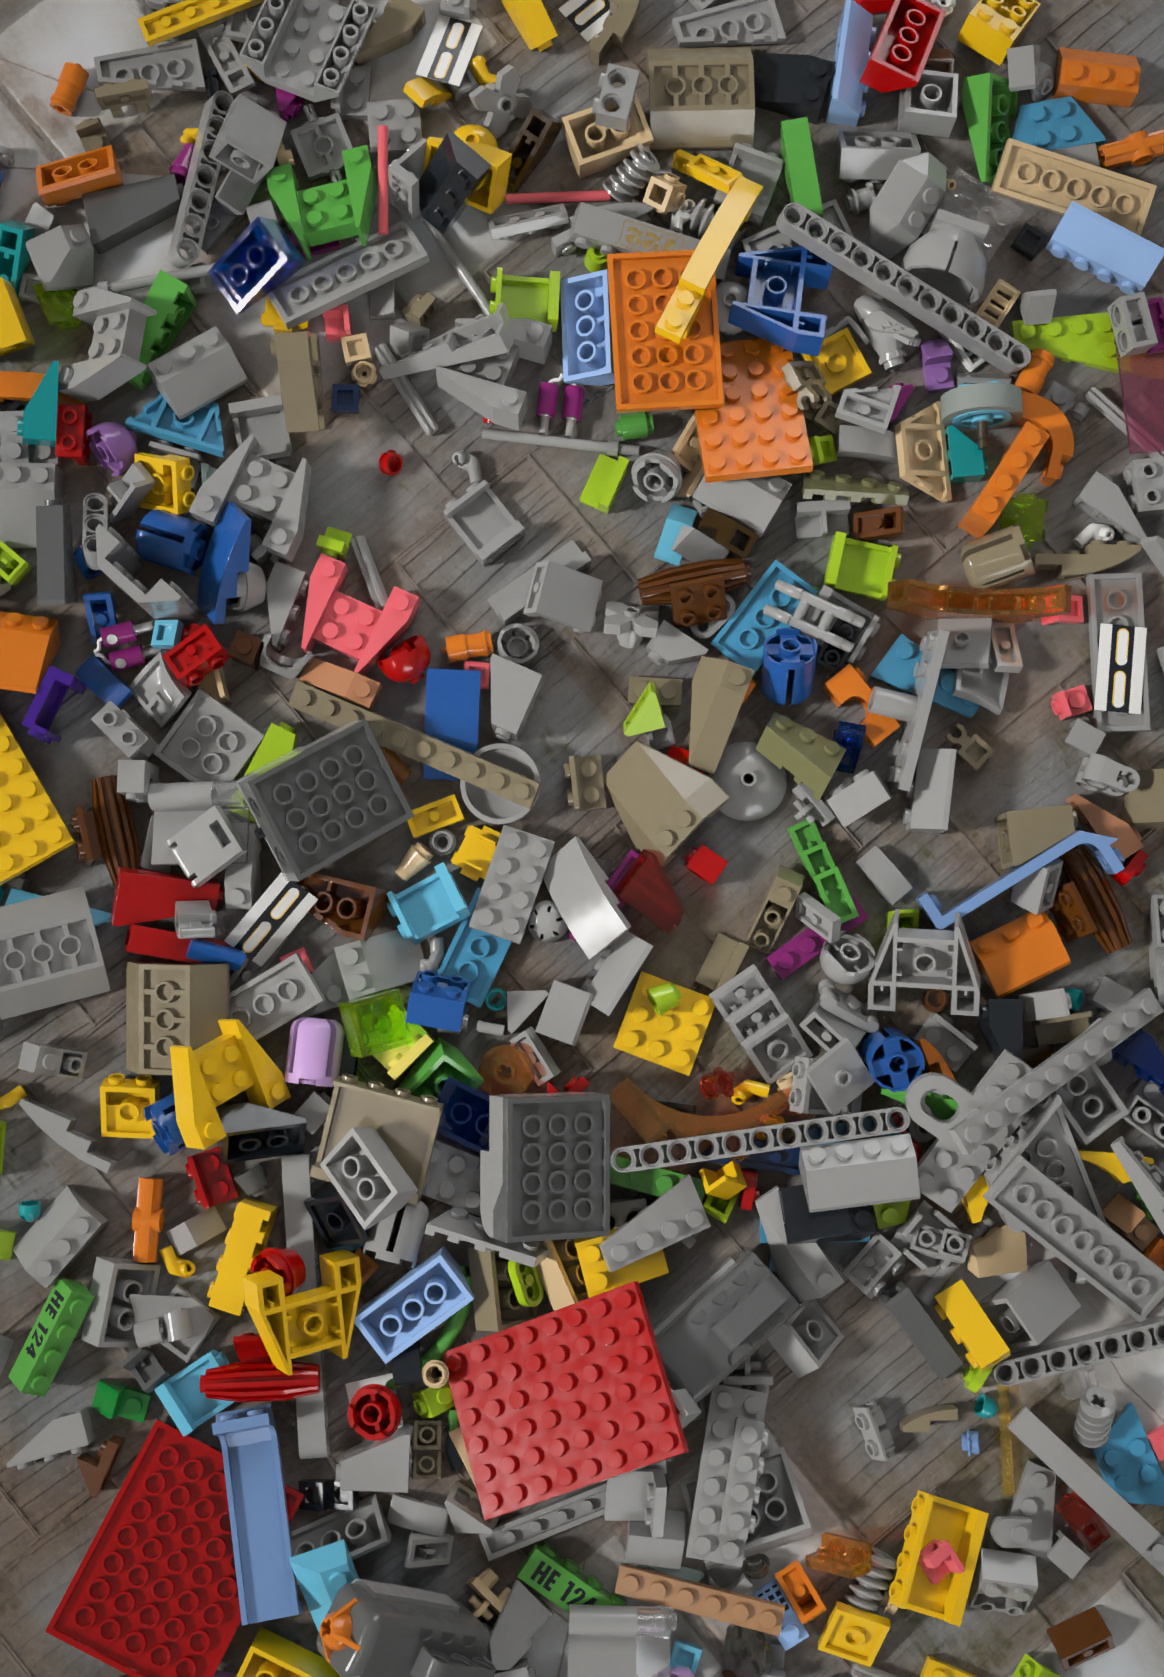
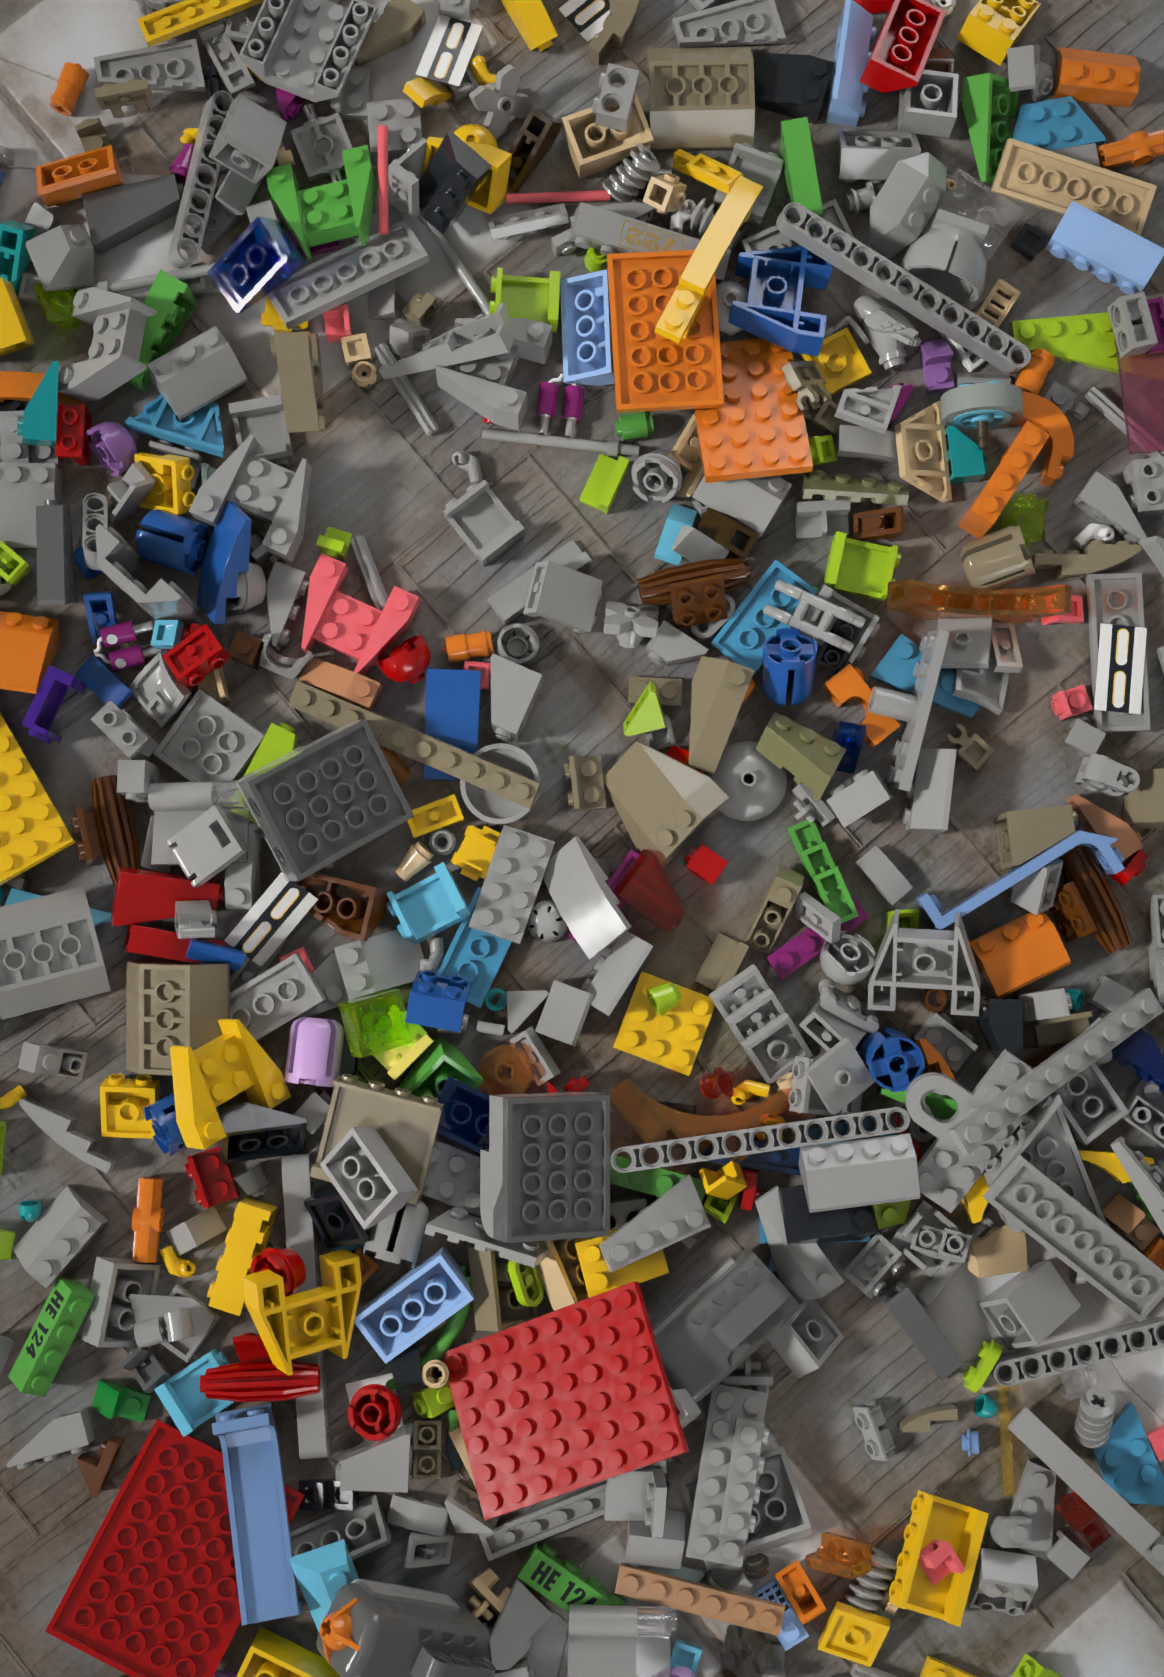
dark blue plate [332,384,360,414] -> none
red plate [379,449,403,476] -> none
yellow brick [933,1279,1010,1373] -> none
light grey slope [1017,289,1057,325] -> none
reddish brown panel [1047,1607,1115,1672] -> none

